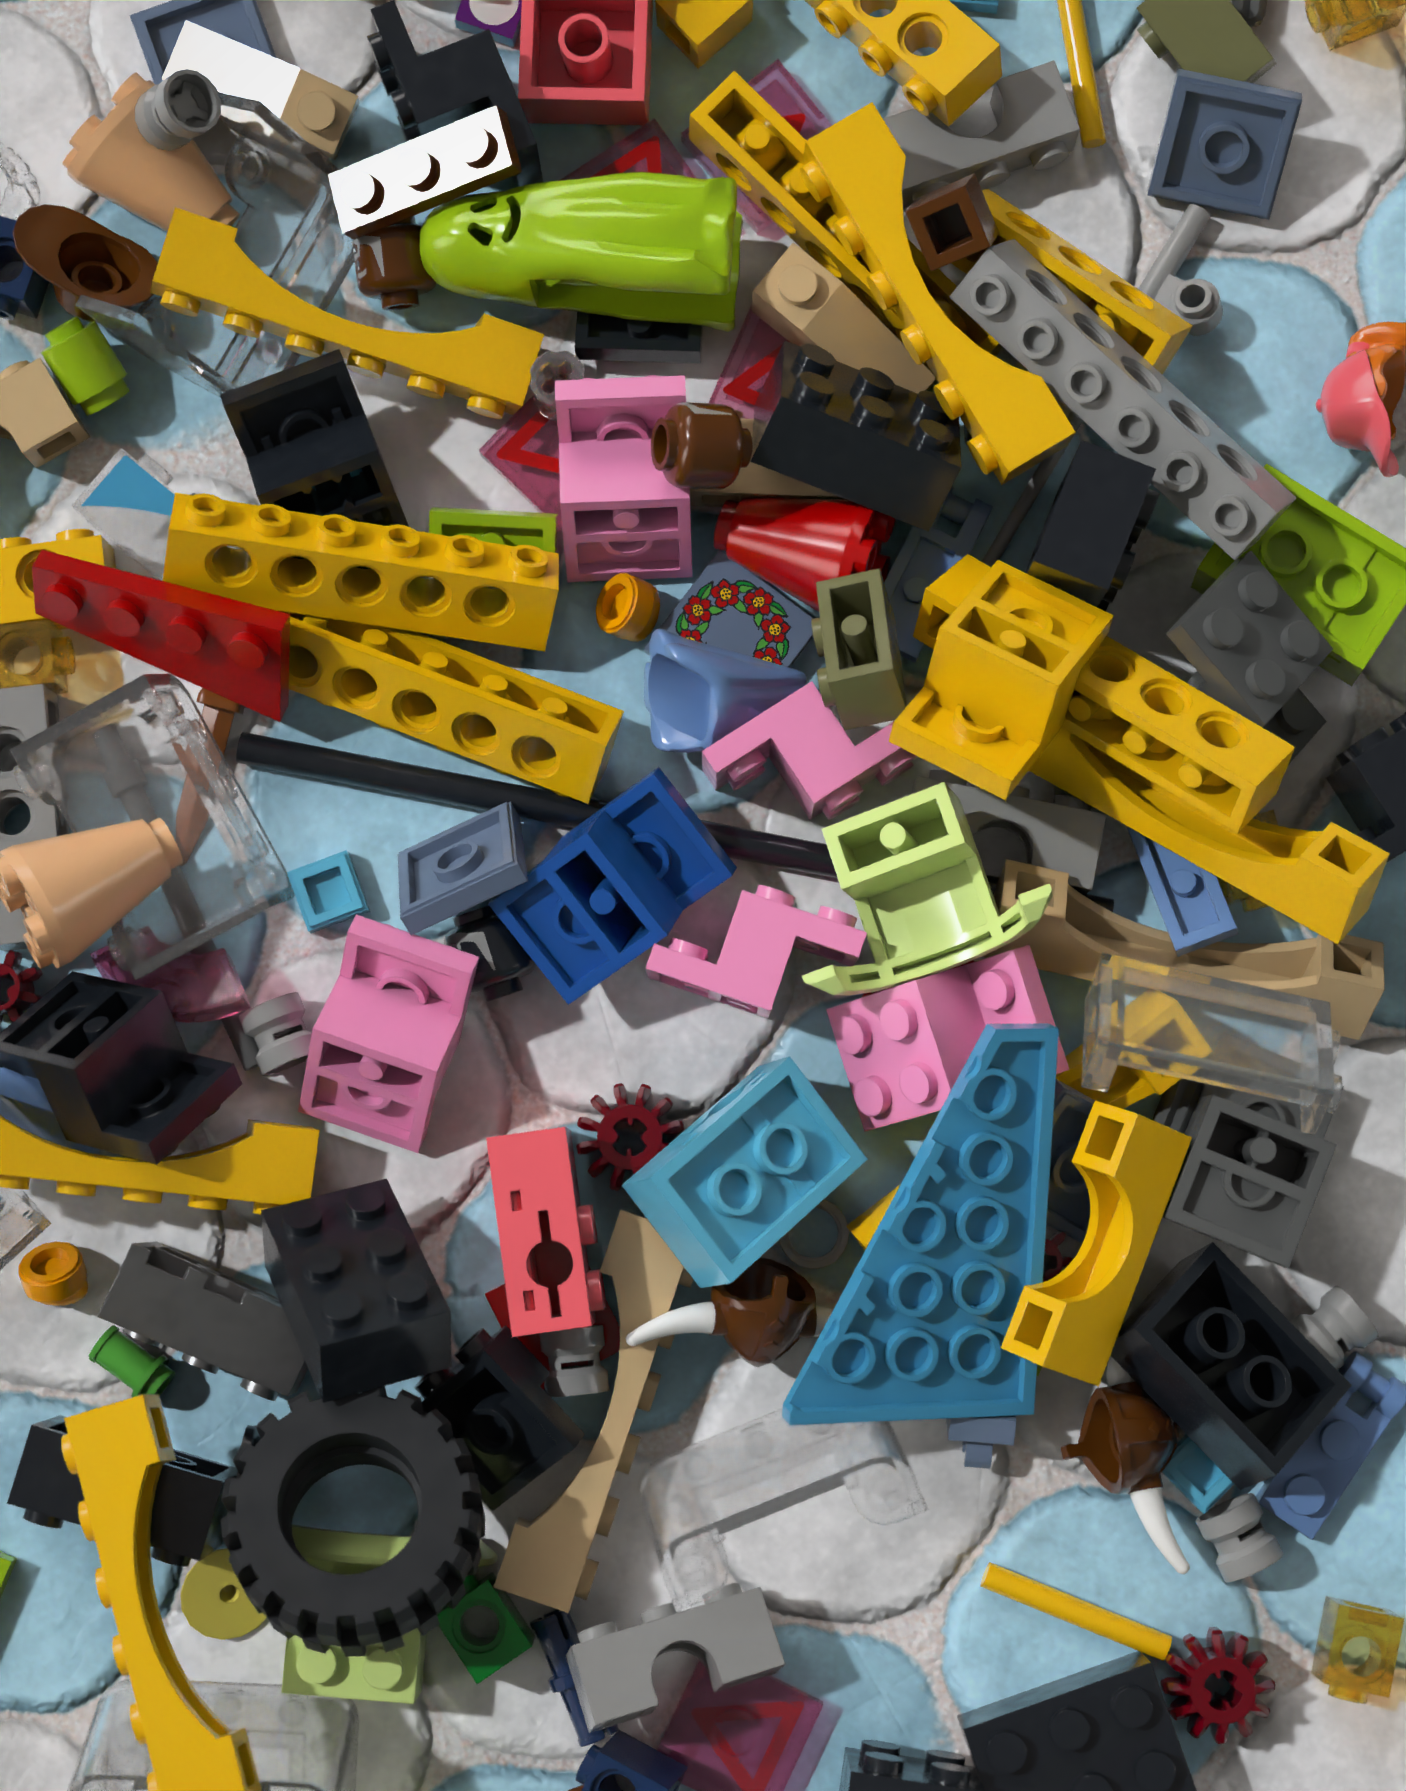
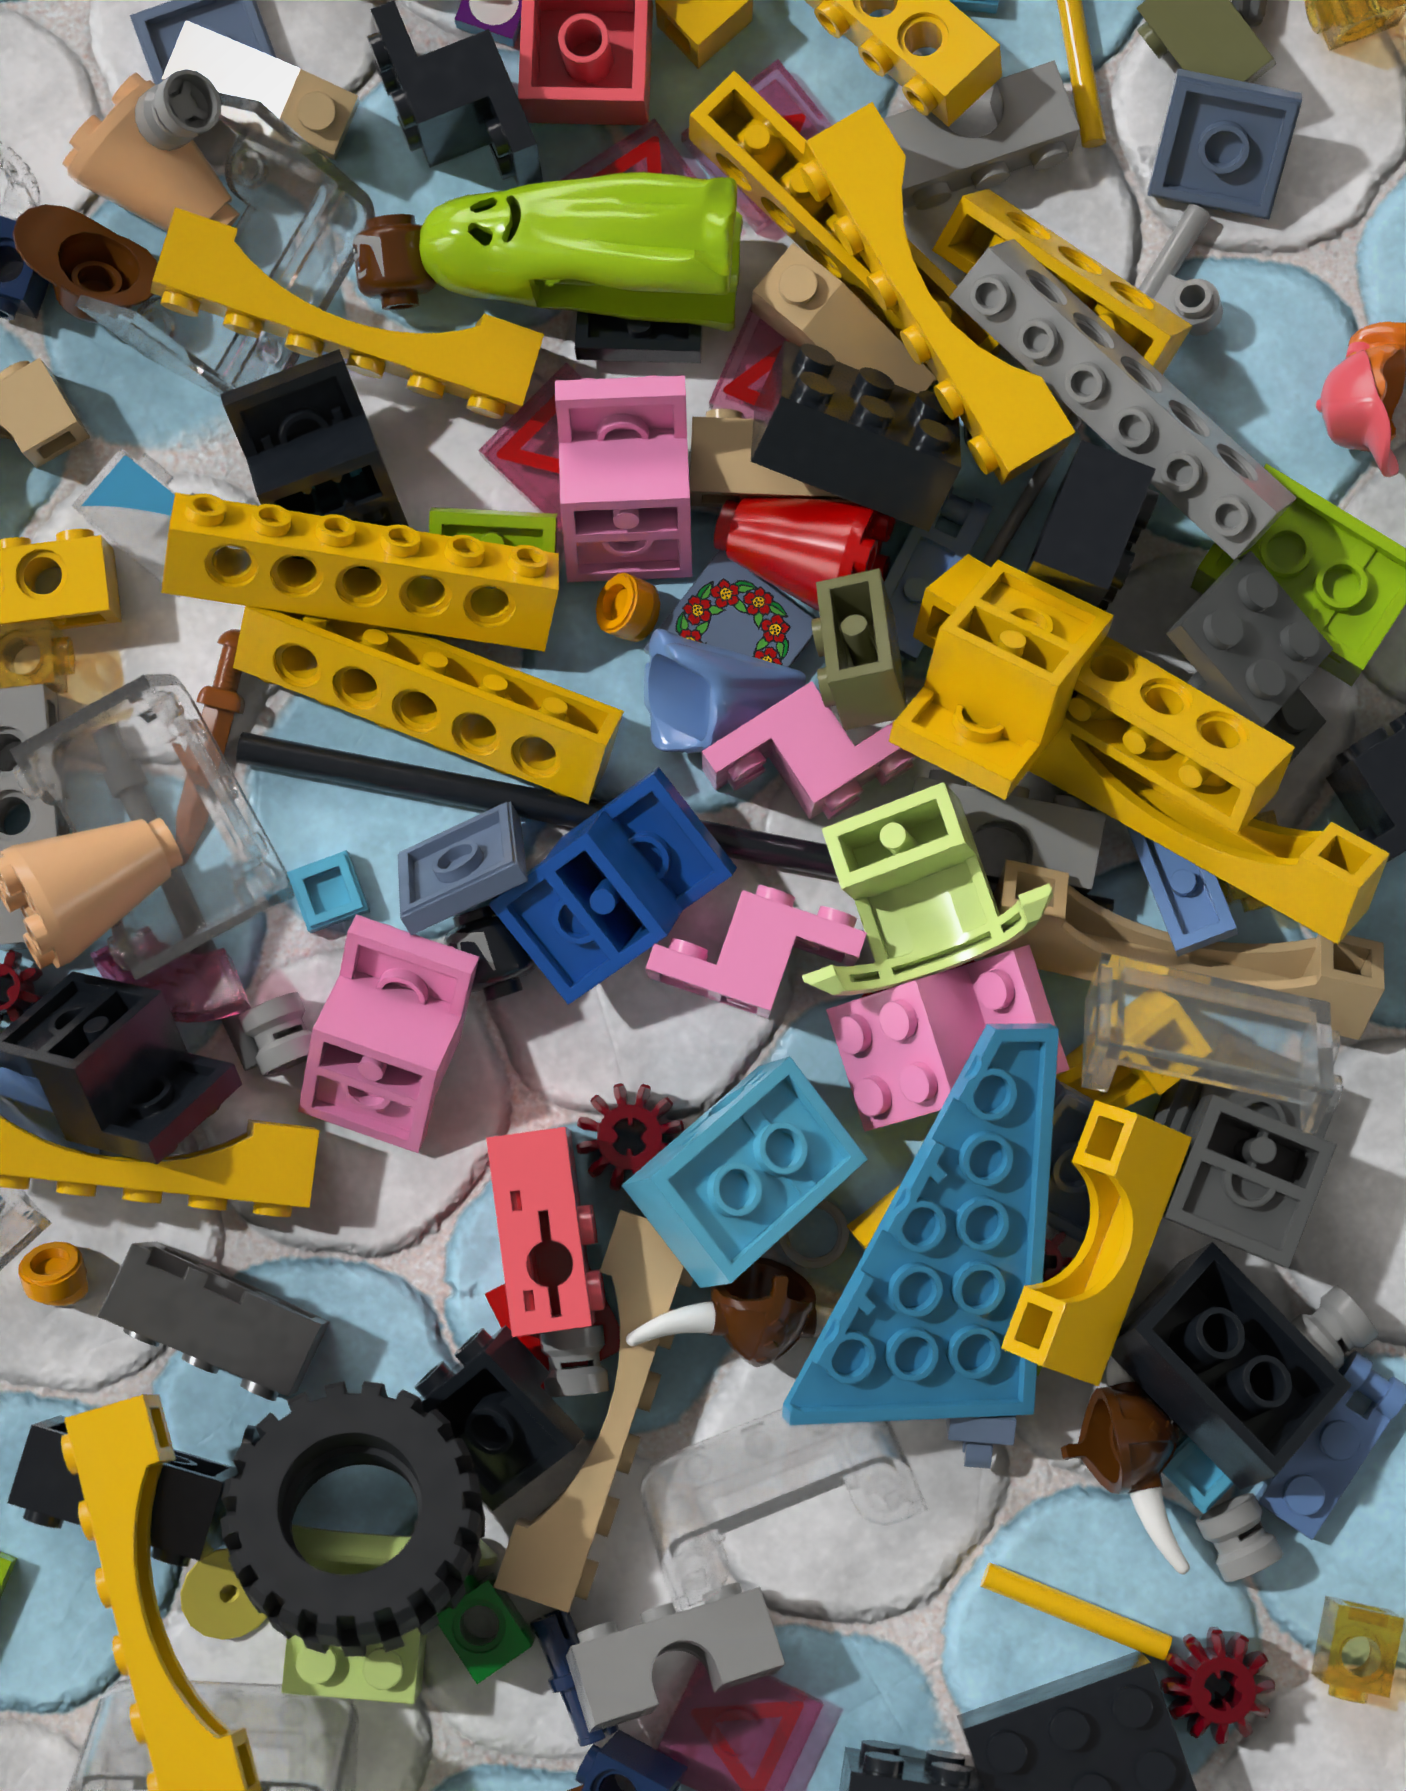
red wing [32,550,290,722] -> none
lime brick [41,316,130,416] -> none
bright green pin [88,1325,175,1397] -> none
black brick [261,1178,452,1403] -> none
plate [328,105,522,240] -> none
clear bush [530,351,585,421] -> none
reddish brown head [651,402,753,490] -> none
reddish brown brick [905,173,999,272] -> none

